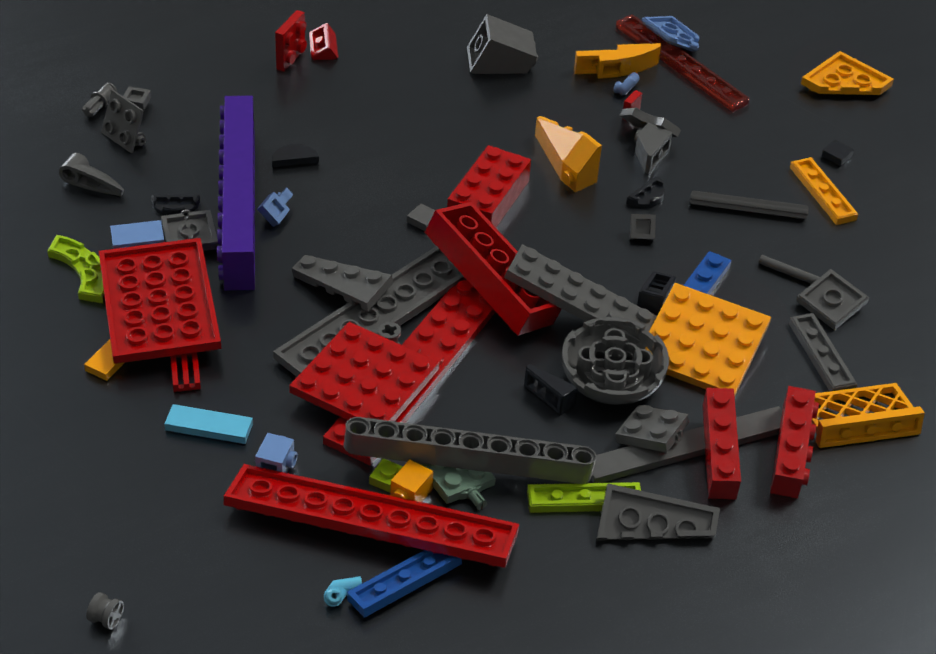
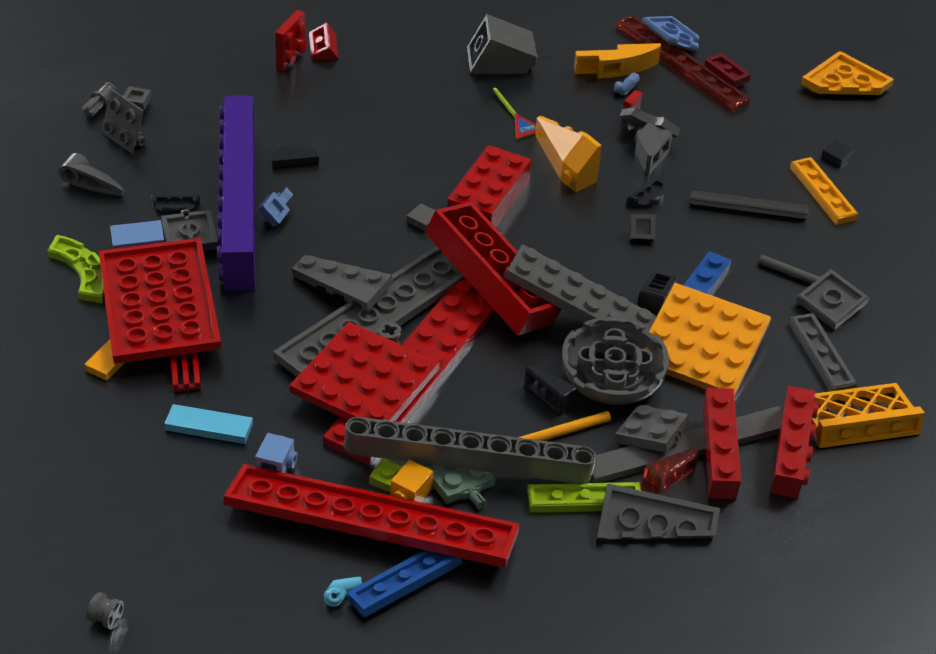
none -> piece [493,88,536,140]
none -> light orange bar [518,411,611,441]
none -> clear red slope [642,447,699,495]
none -> dark red plate [704,53,751,88]

